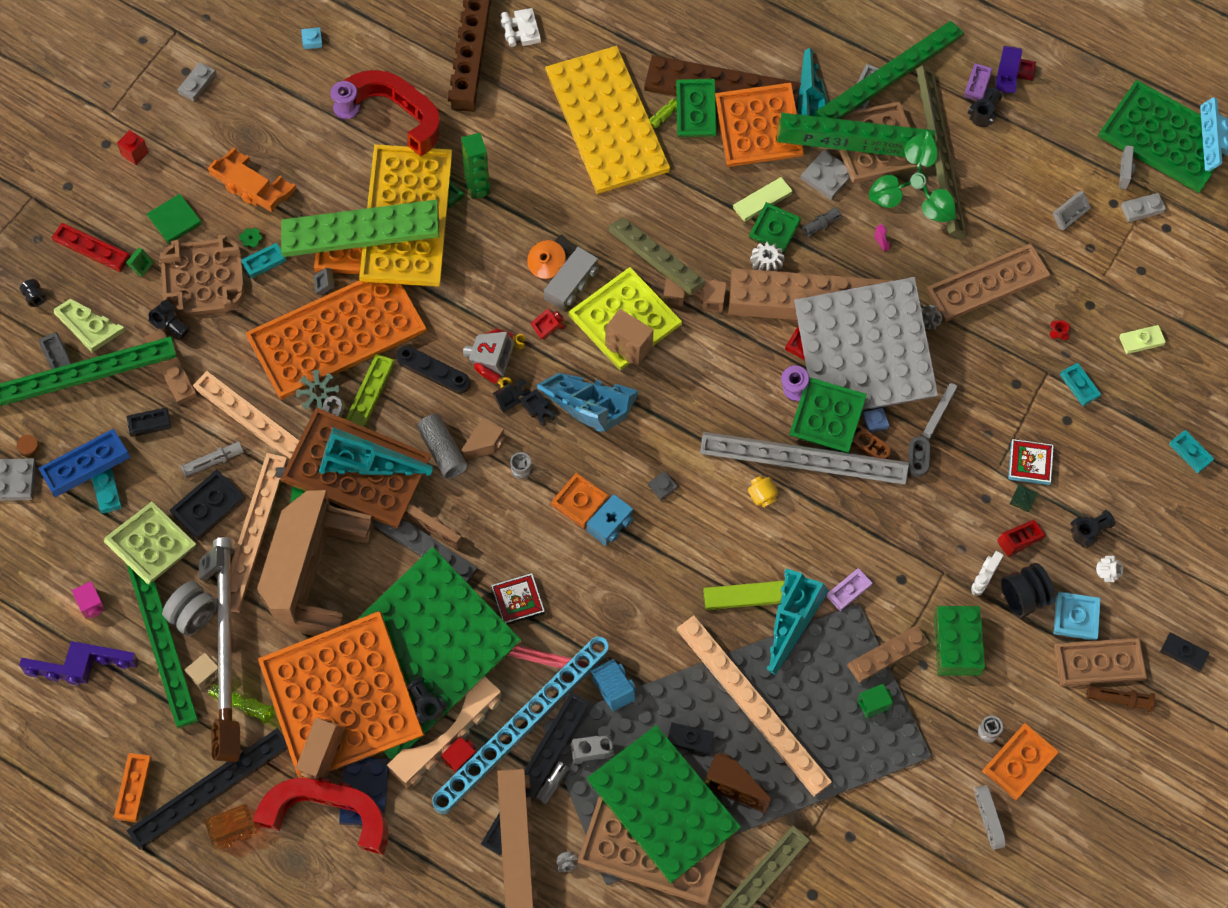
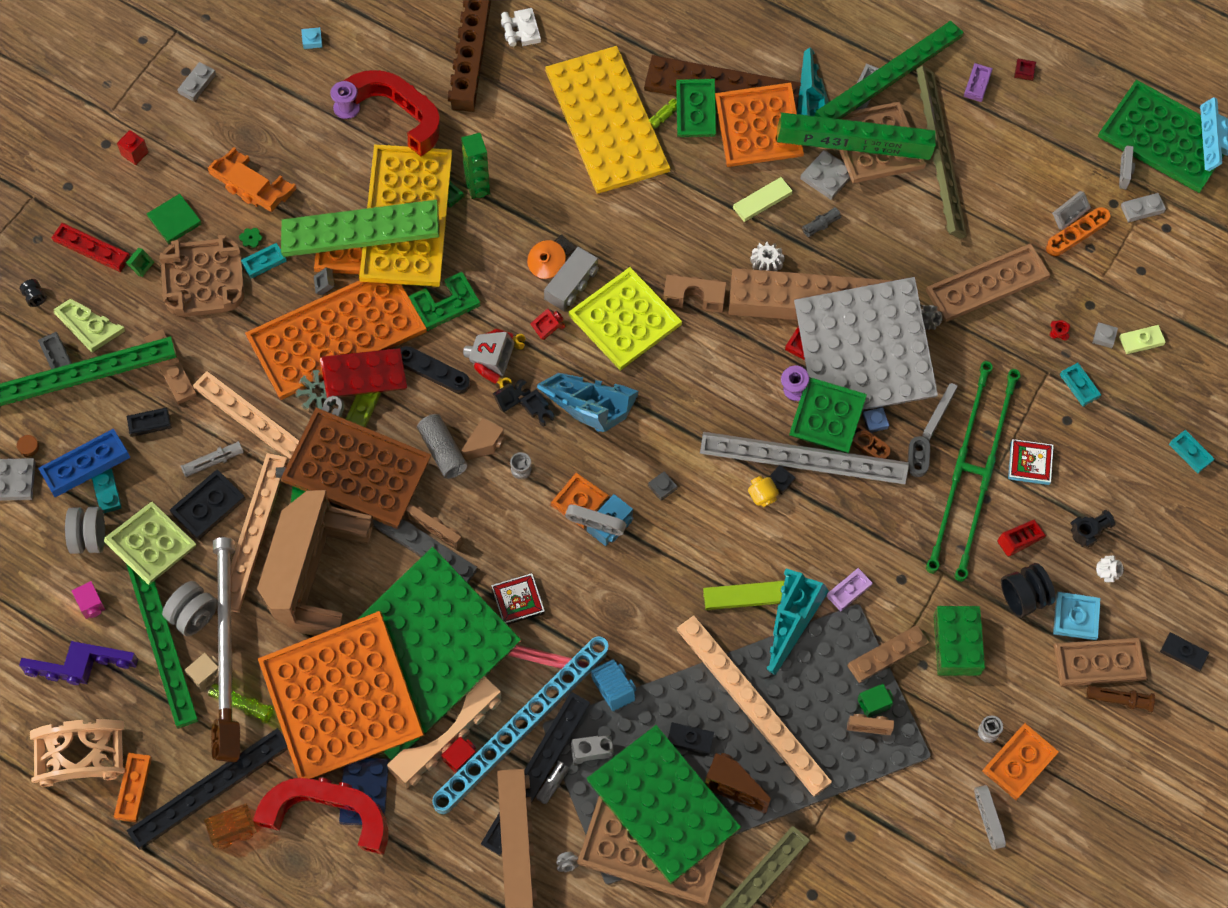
black connector [148,299,191,340] -> none
dark grey plate [199,546,224,581] -> none
medium nougat brick [295,718,346,780] -> none
teal wedge [319,427,433,476] -> none
black connector [406,677,448,724] -> none
medium nougat brick [605,309,654,366] -> none
olive plate [608,217,706,295] -> none
green tile [749,202,801,254] -> none
green plant [869,130,956,222] -> none
dark pink tile [874,224,890,252] -> none
black connector [967,87,1002,128] -> none
white plate [971,551,1003,596] -> none
dark purple bracket [996,46,1022,93] -> none
clear green tile [1010,484,1037,513] -> none
none -> light nougat fence [30,719,125,787]
none -> light grey wheel [65,507,105,554]
none -> red plate [320,348,407,398]
none -> green plate [408,272,481,331]
none -> light grey beam [565,505,627,536]
none -> black plate [769,465,796,495]
none -> medium nougat plate [847,714,894,735]
none -> green bar [926,361,1020,582]
none -> orange beam [1046,207,1111,256]
none -> light grey plate [1092,322,1118,349]

